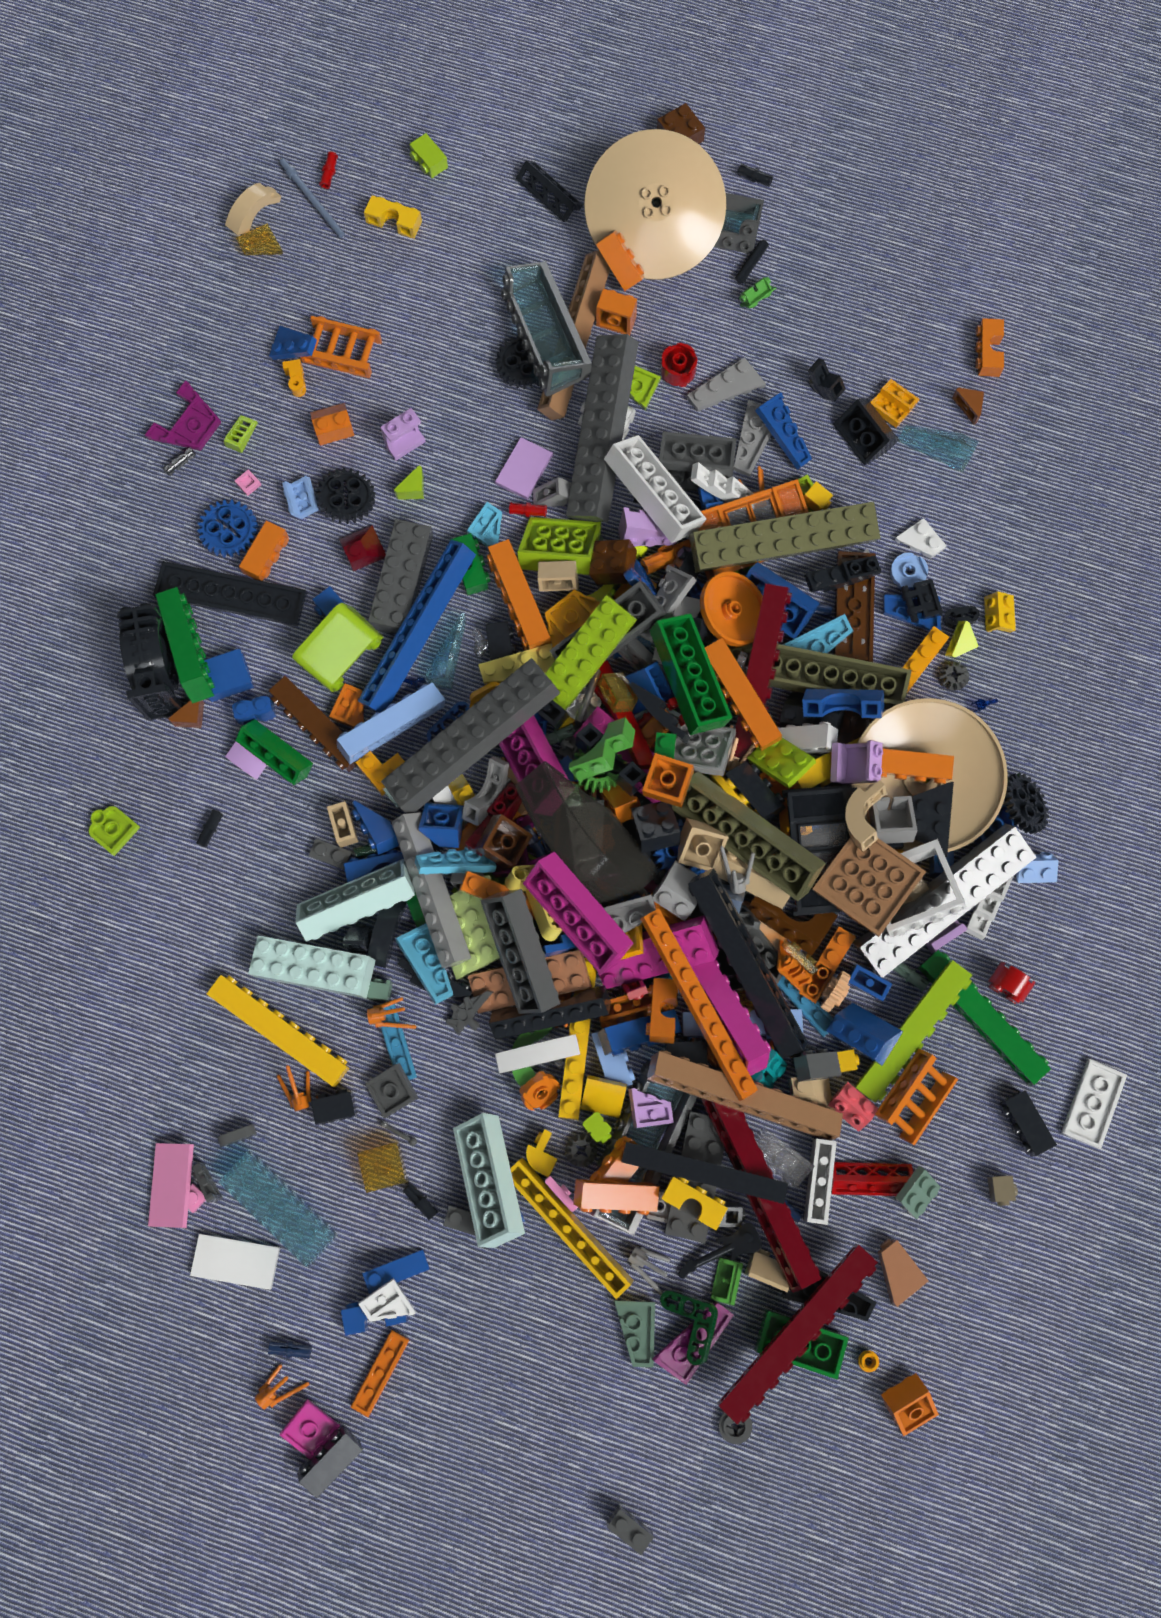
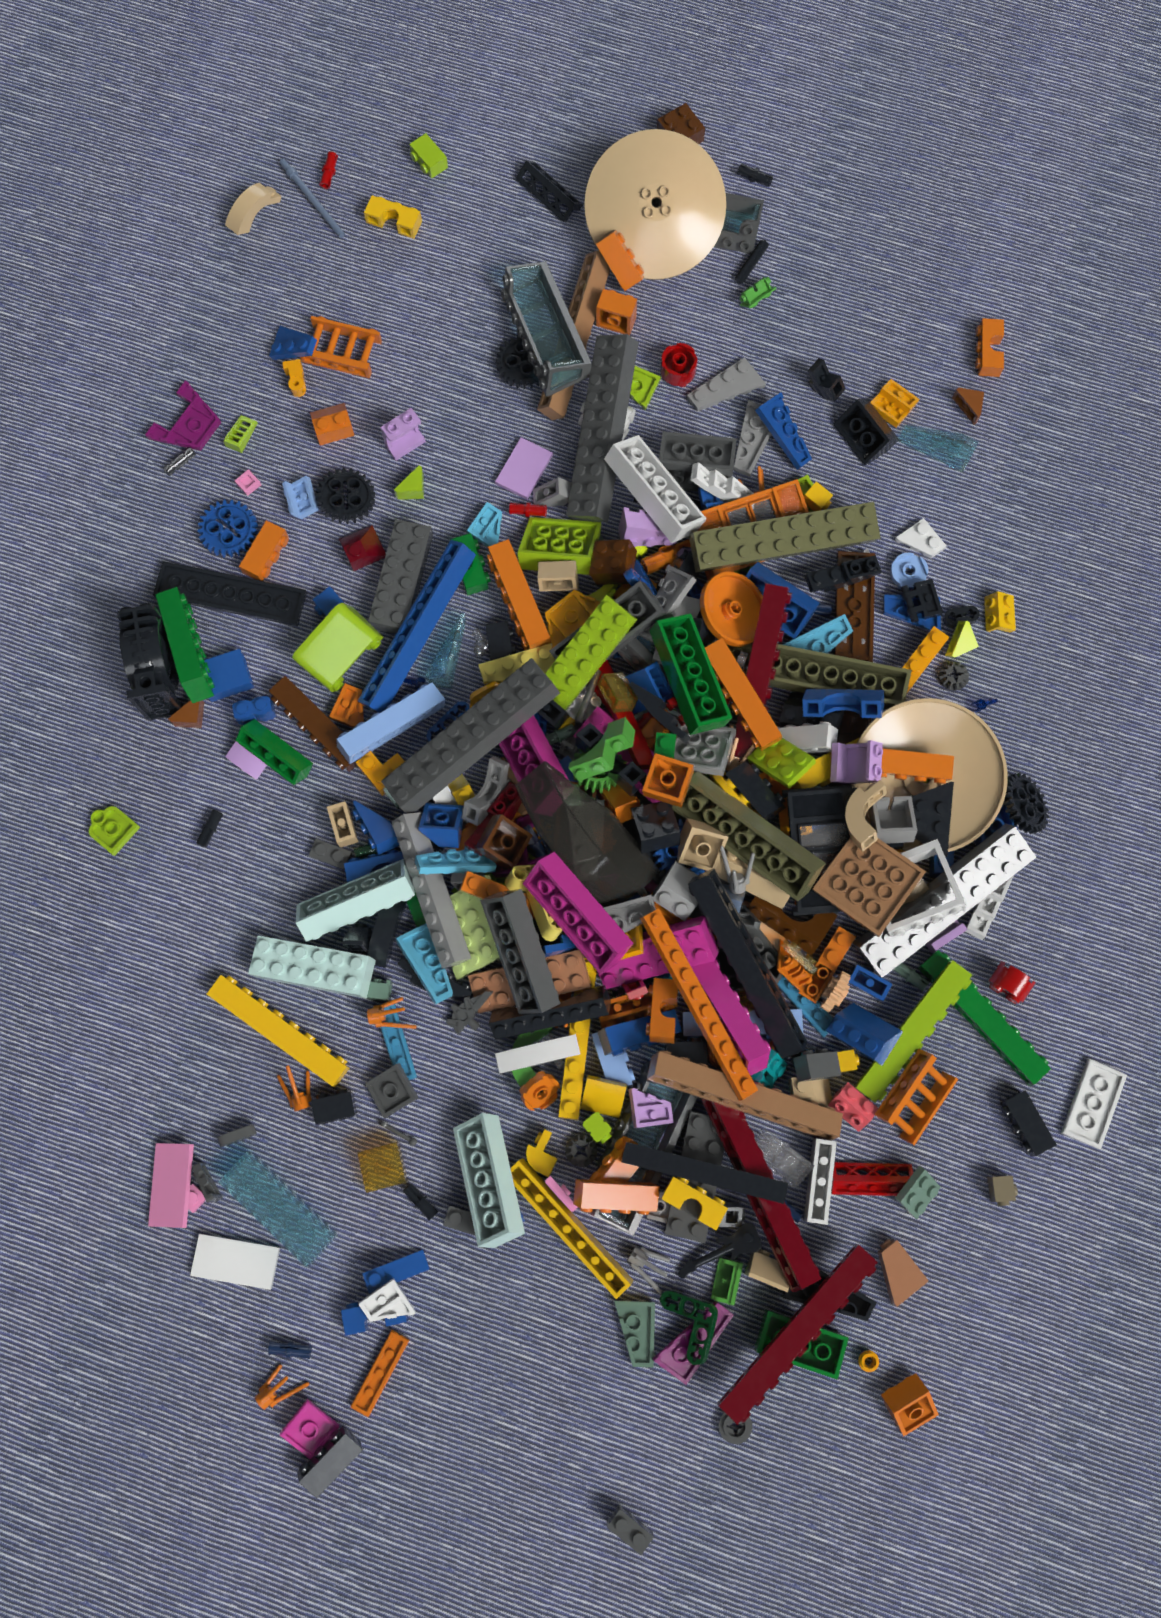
clear yellow wing [236,223,283,256] -> none
light blue bracket [1016,852,1058,883] -> none

